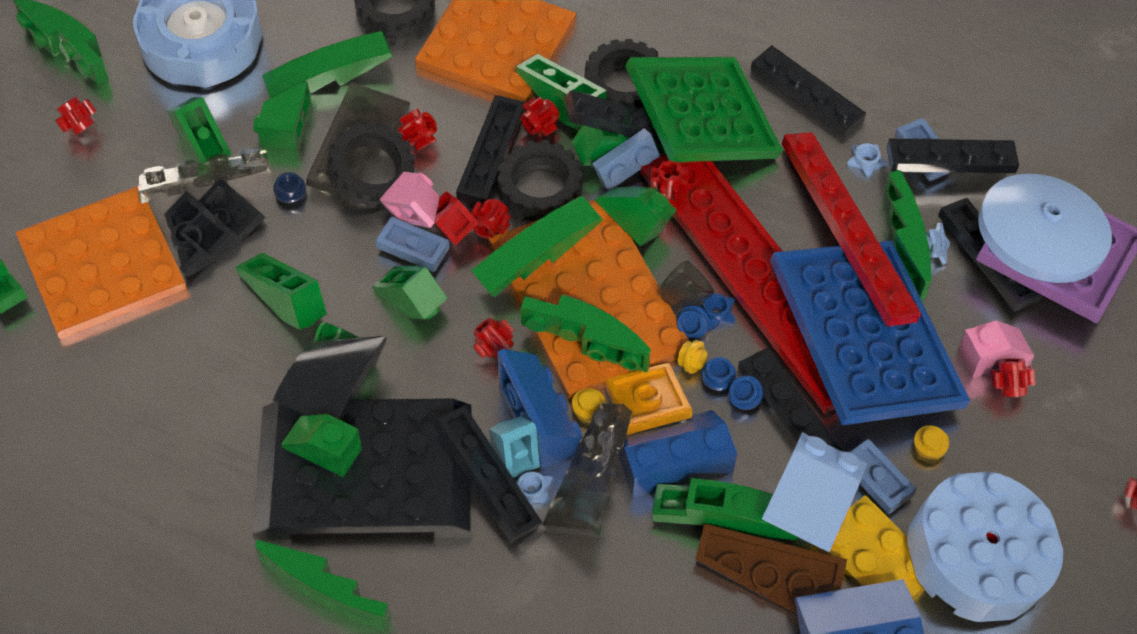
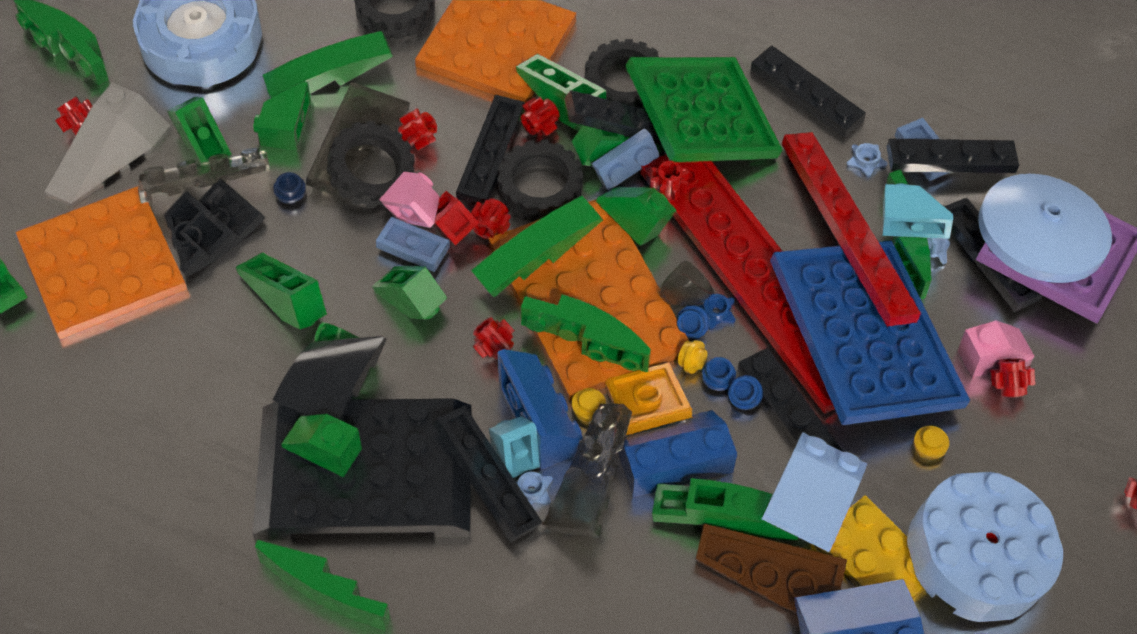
medium blue plate [849,439,917,515] -> none
none -> light grey wedge [44,82,172,207]
none -> medium azure slope [882,183,953,239]

